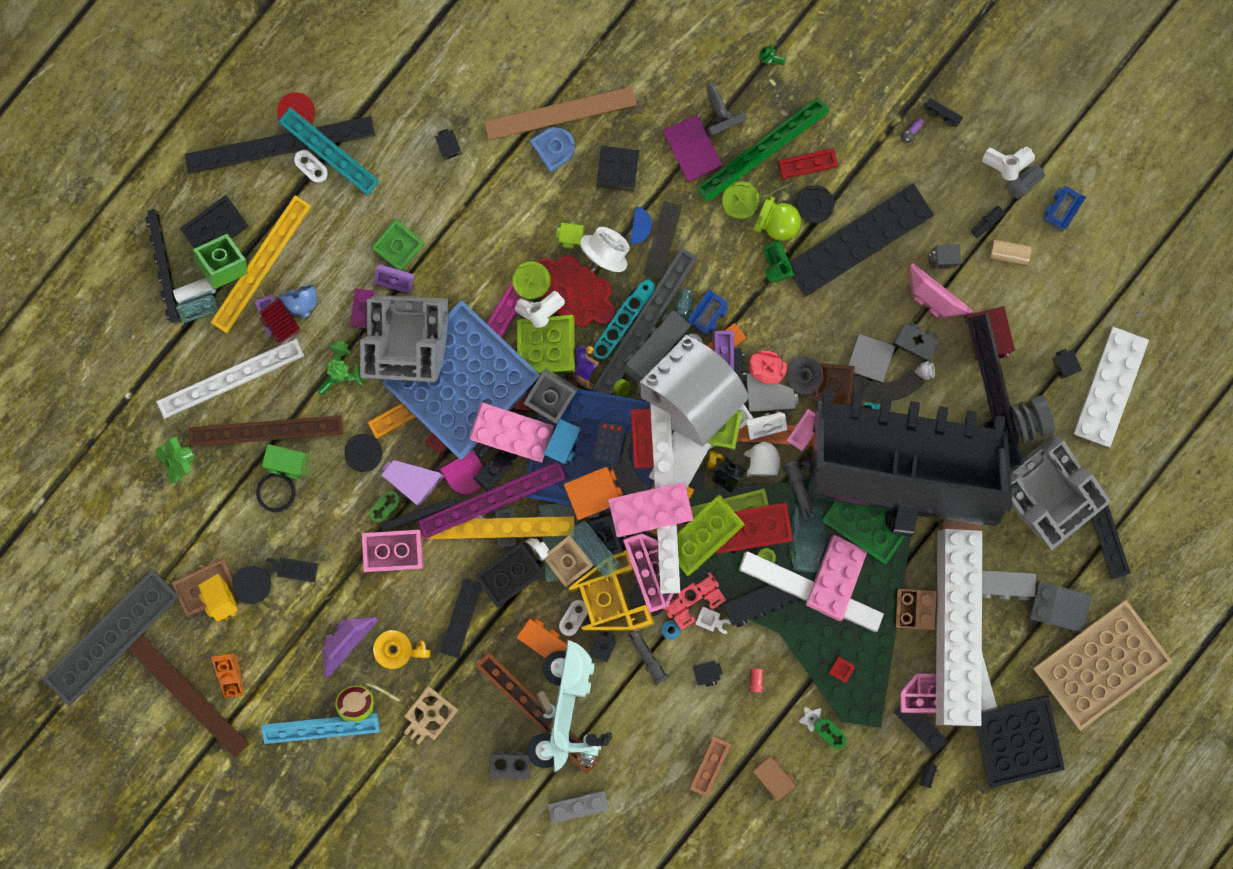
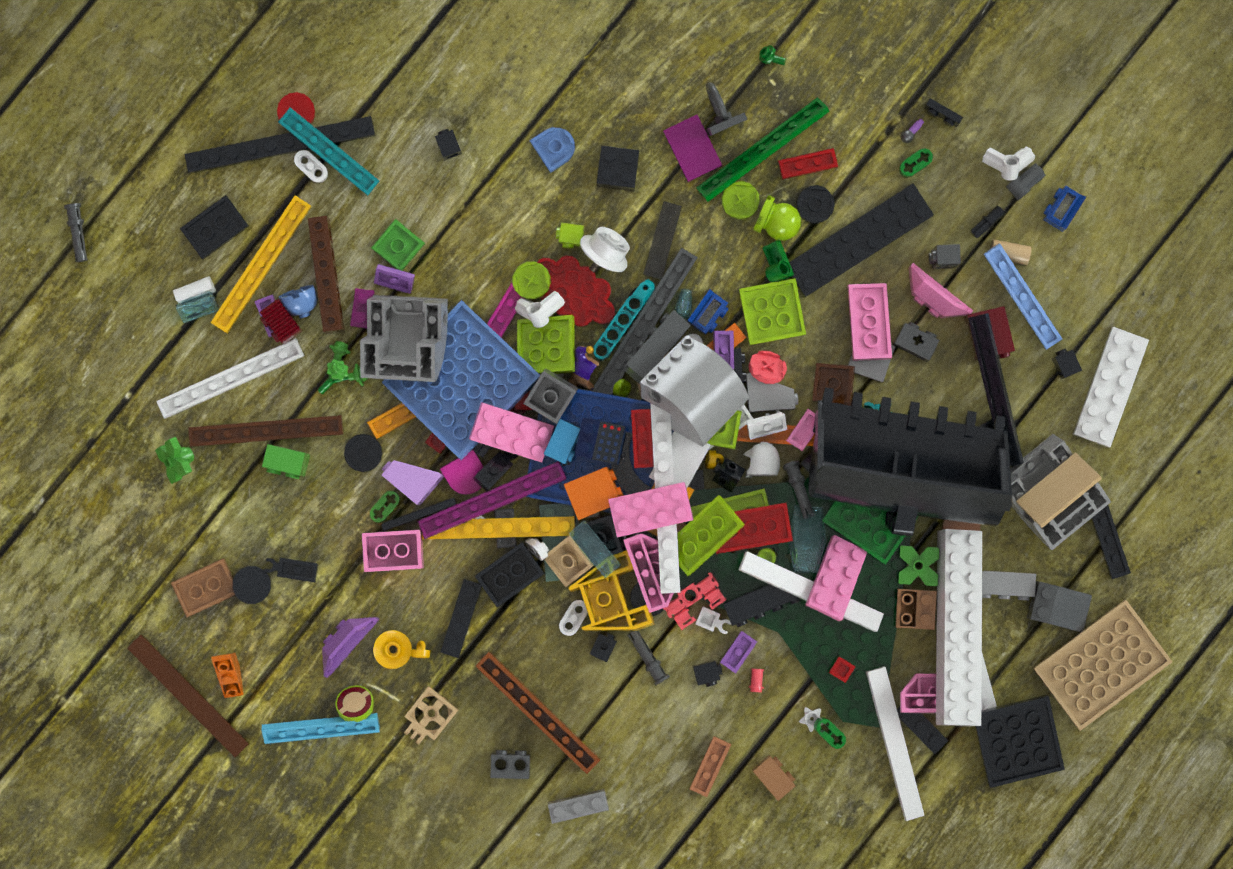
dark grey plate [42,570,180,706] -> none
black plate [146,209,182,324] -> none
bright green brick [193,234,248,290] -> none
yellow brick [198,574,238,622] -> none
black piece [256,473,296,512] -> none
medium nougat tile [484,87,637,141] -> none
orange brick [517,617,568,658] -> none
light aqua piece [528,640,612,772] -> none
blue tile [630,206,652,244] -> none
dark azure plate [662,620,681,640] -> none
dark grey dish [787,356,823,395] -> none
clear smoke tile [853,370,925,402] -> none
white plate [914,361,935,380] -> none
black pin [919,762,938,788] -> none
dark grey wheel [1011,395,1055,443] -> none
none -> dark grey pin [64,203,88,262]
none -> reddish brown brick [308,216,345,334]
none -> medium lavender plate [720,631,757,673]
none -> lime plate [739,278,806,346]
none -> bright pink plate [847,283,892,361]
none -> white tile [866,666,925,821]
none -> green beam [899,148,933,178]
none -> bright green plant [899,545,939,586]
none -> light blue tile [983,243,1062,350]
none -> tan tile [1016,452,1102,528]

